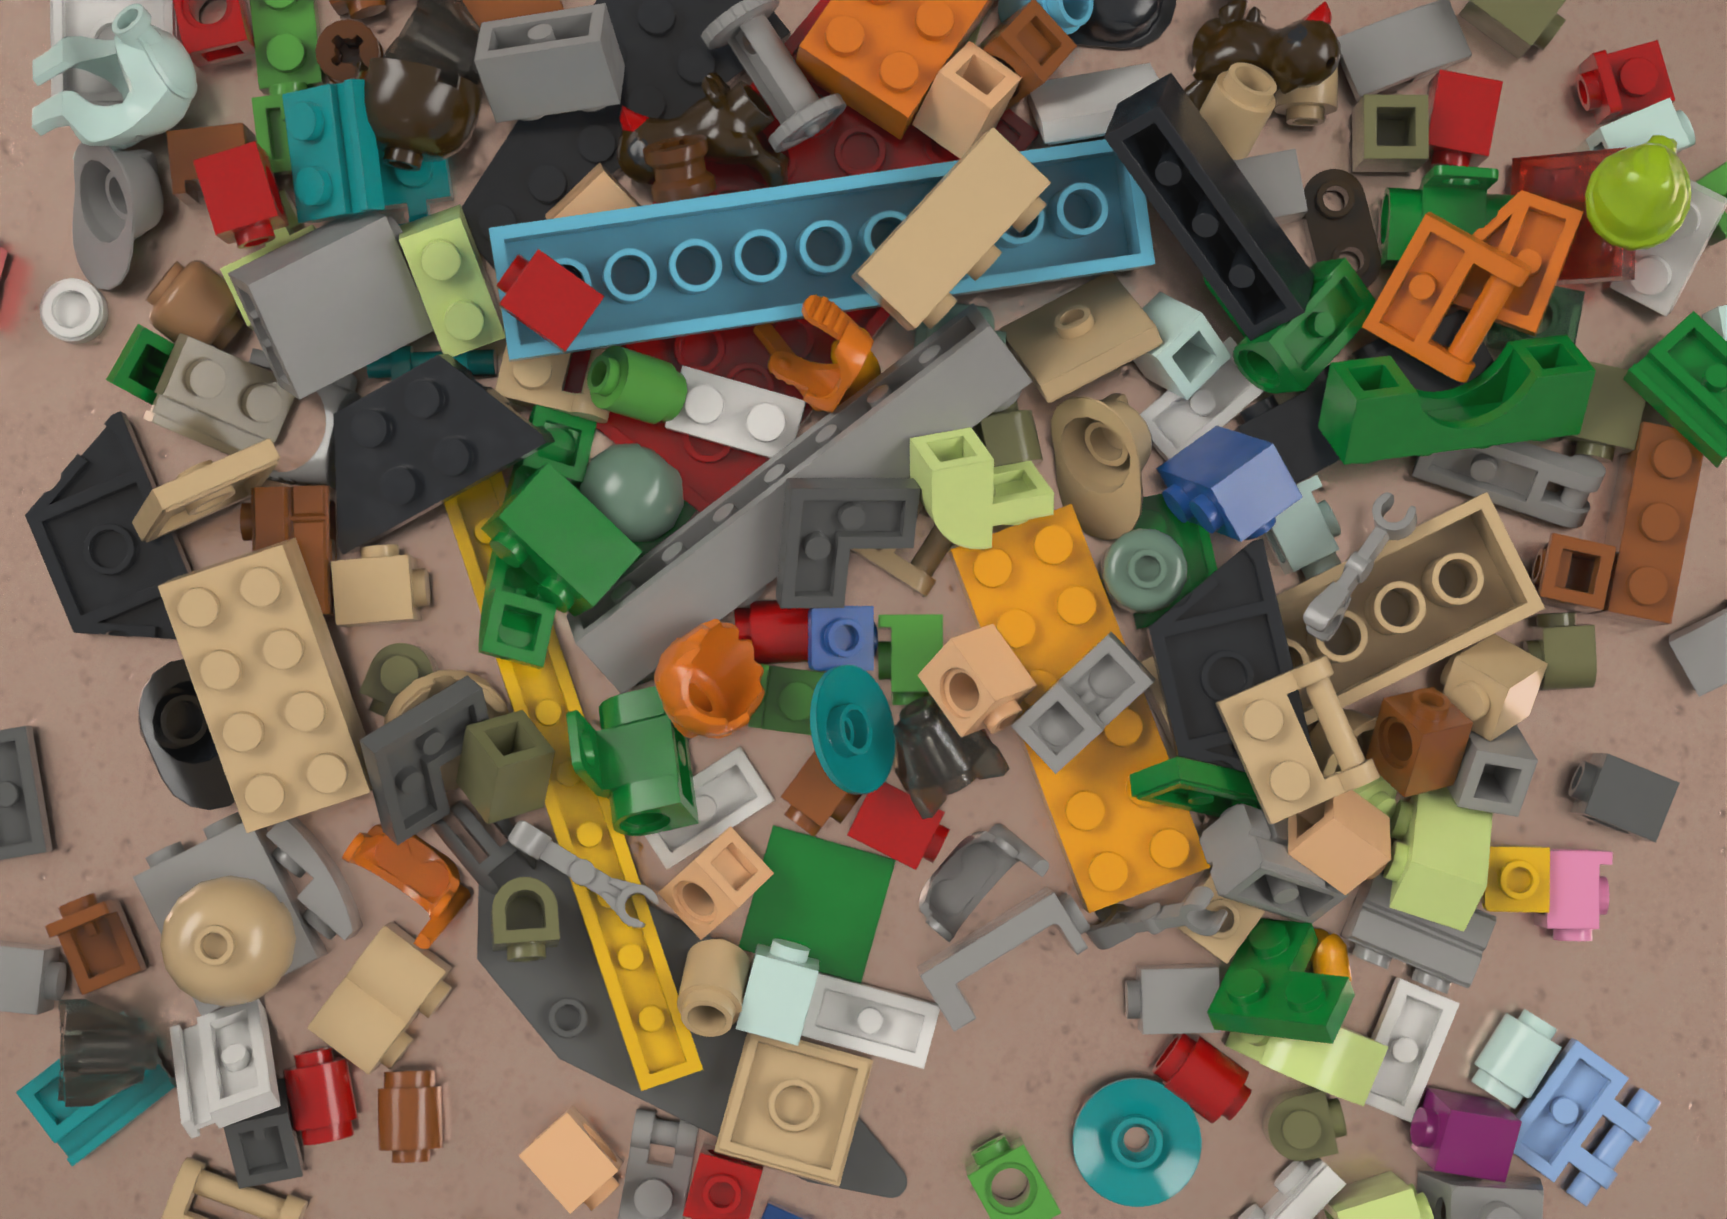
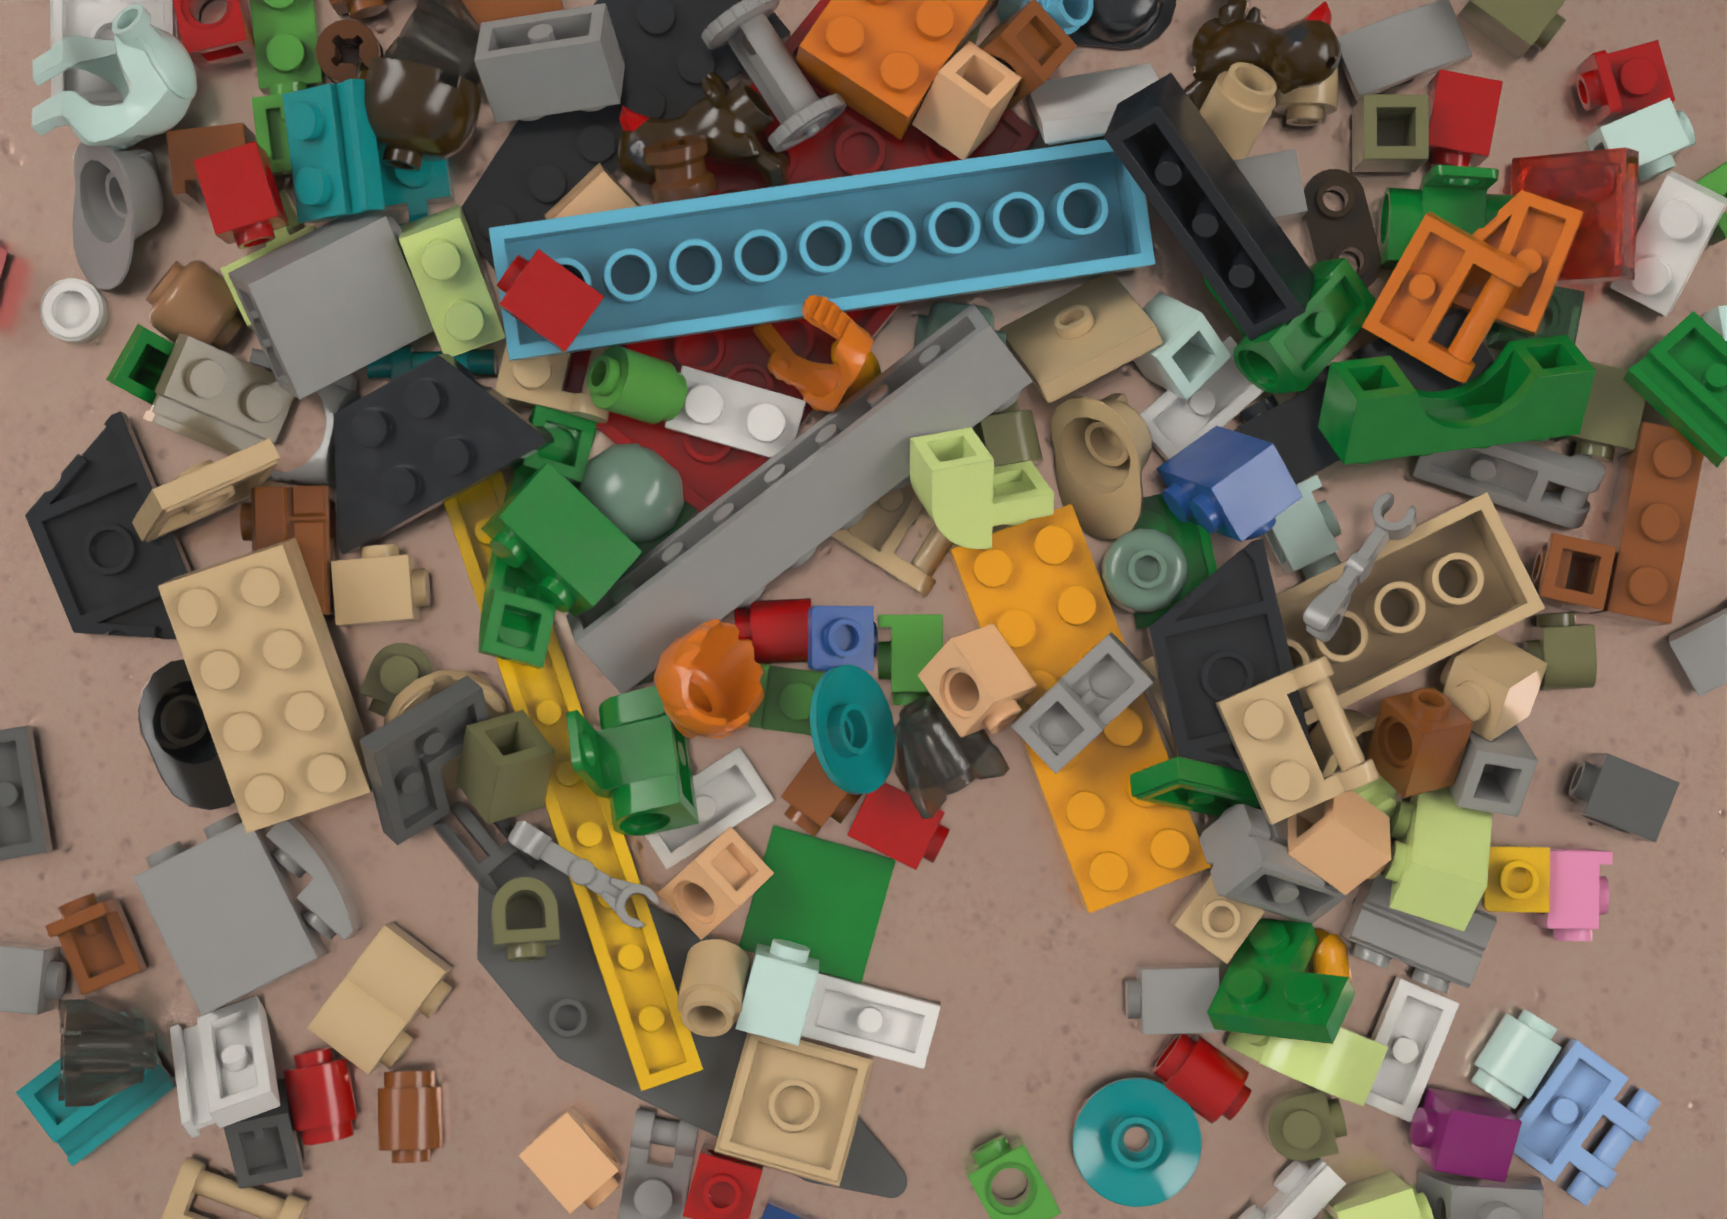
tan cylinder [160,875,296,1007] -> none
orange helmet [342,824,471,949] -> none
dark grey plate [776,478,920,608] -> none
tan brick [851,127,1051,331] -> none
light grey panel [917,887,1091,1032] -> none
light grey helmet [919,823,1049,943] -> none
light grey piece [1086,886,1228,950] -> none
lime hat [1585,135,1692,251] -> none

